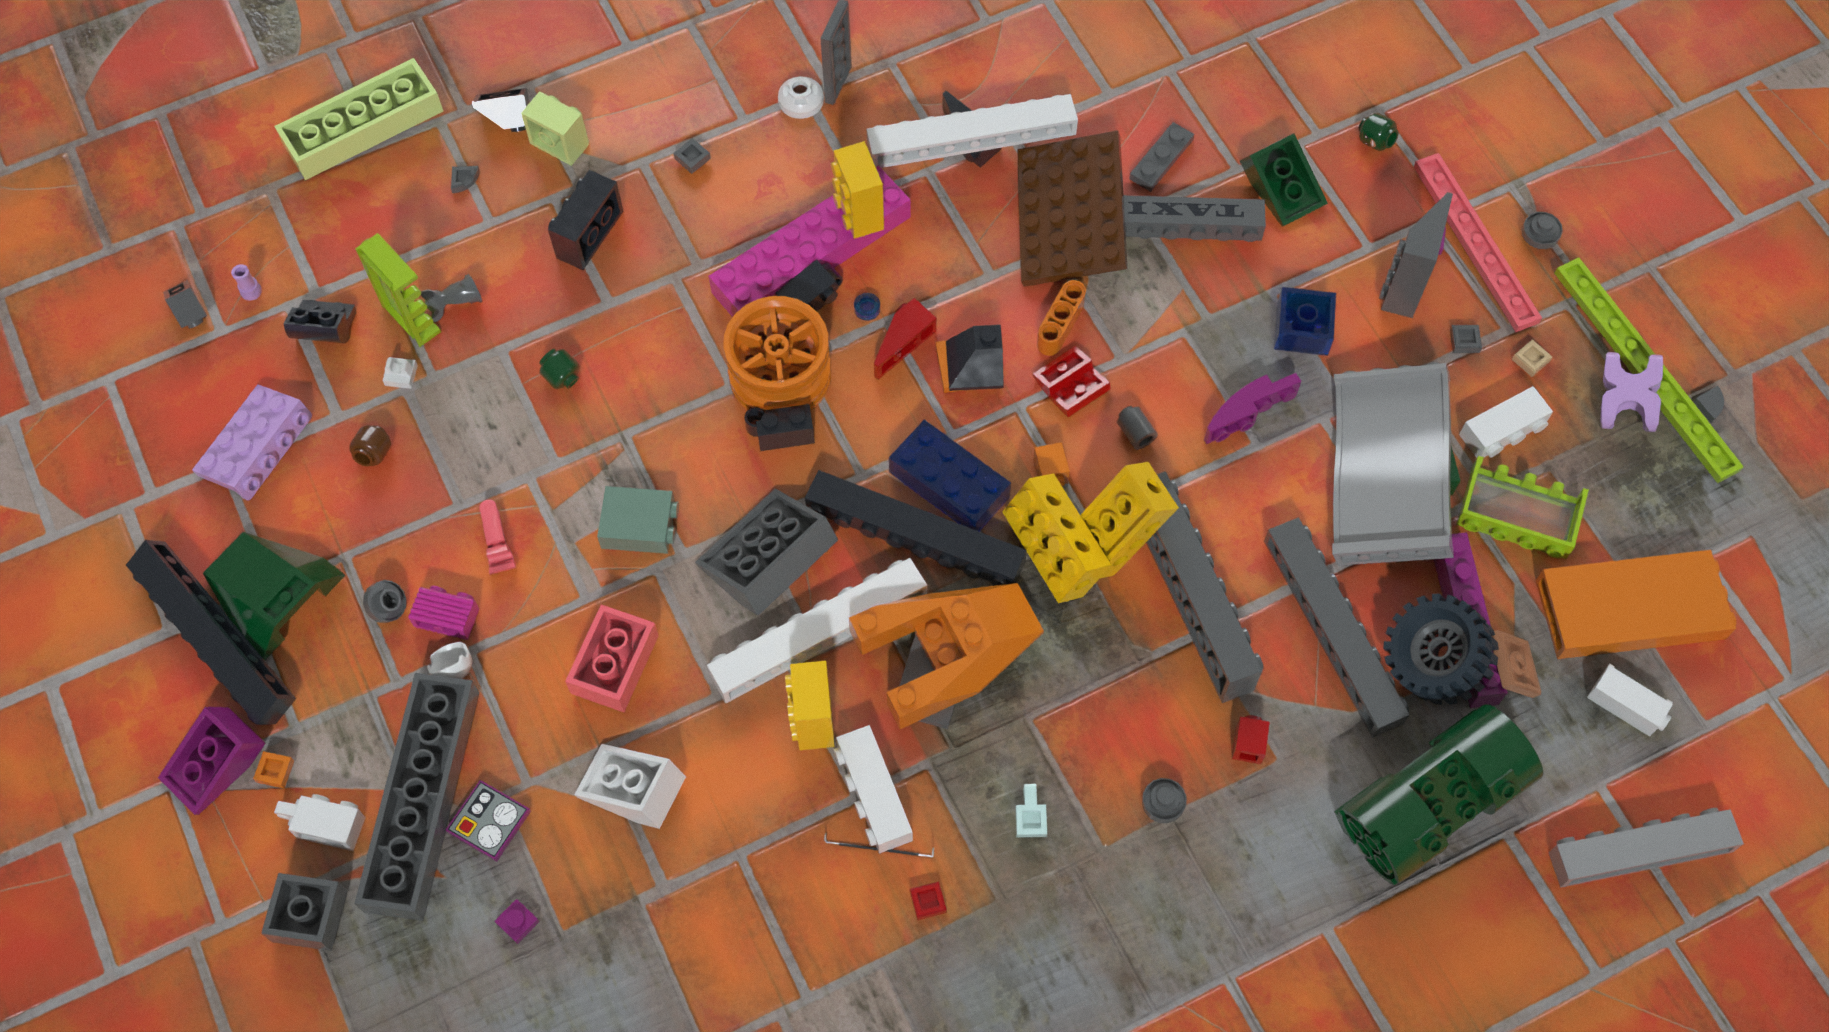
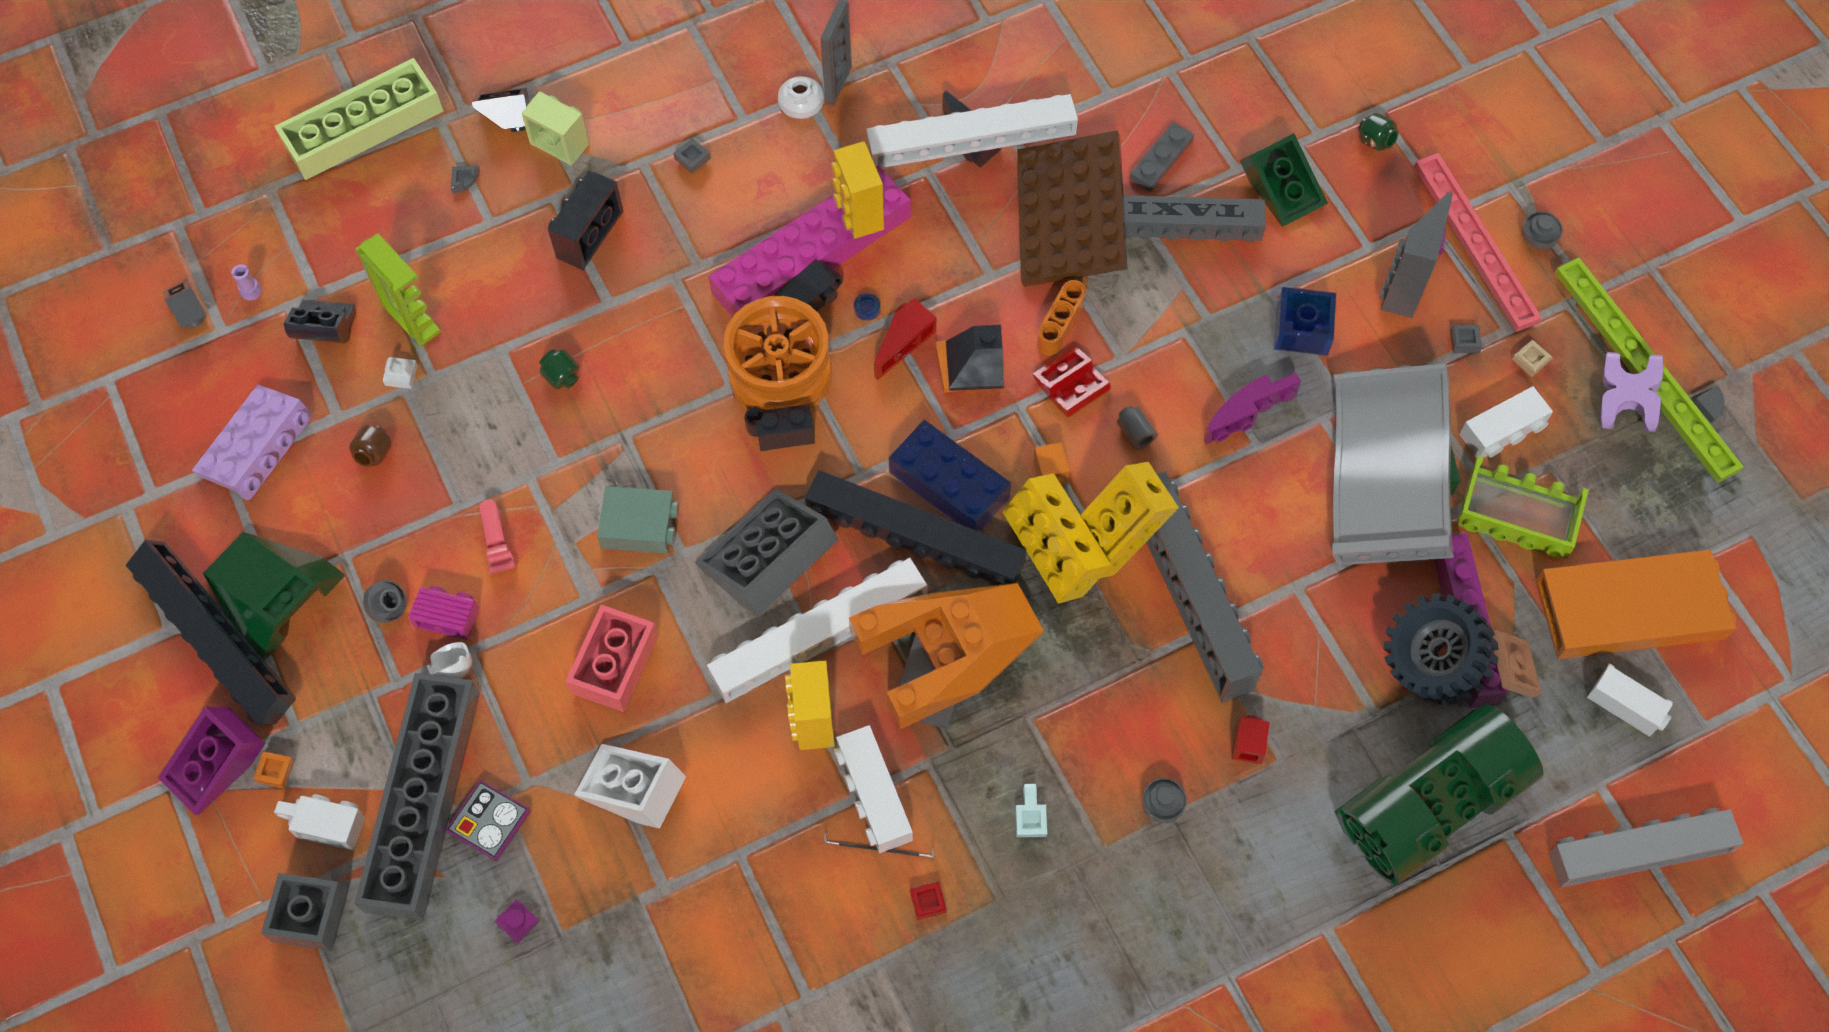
dark grey animal [421,274,483,322] -> none
dark grey brick [1264,517,1410,738] -> none

